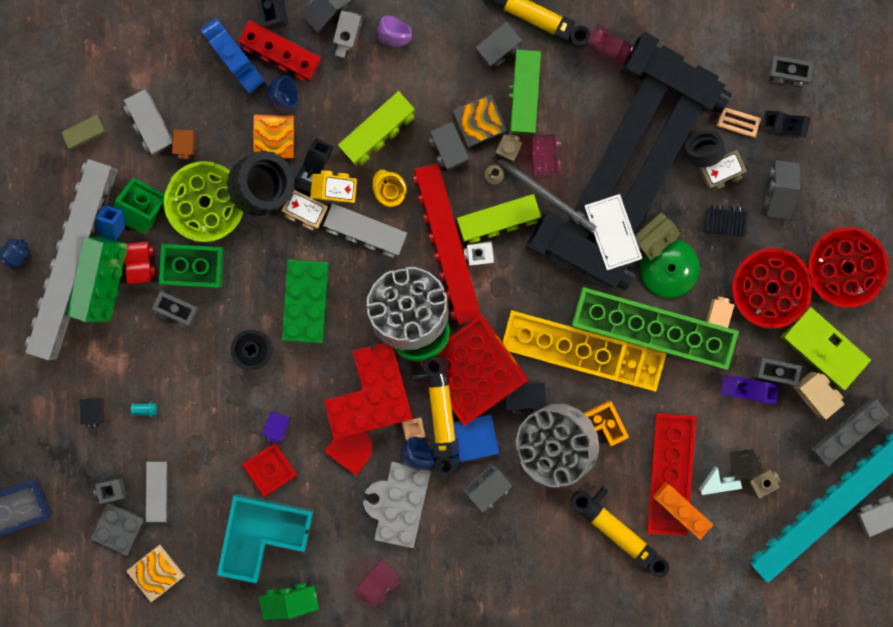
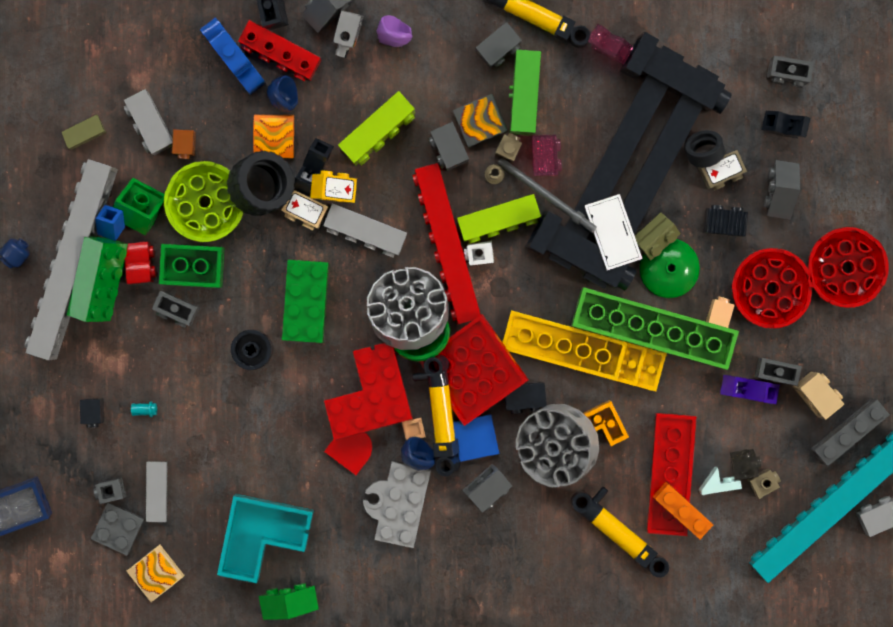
red tile [242,443,297,497] -> none
dark purple brick [262,411,291,443] -> none
clear pink brick [355,559,401,606] -> none
yellow hair [372,170,407,208] -> none
light nougat tile [716,107,761,138] -> none
lime brick [780,307,871,390] -> none

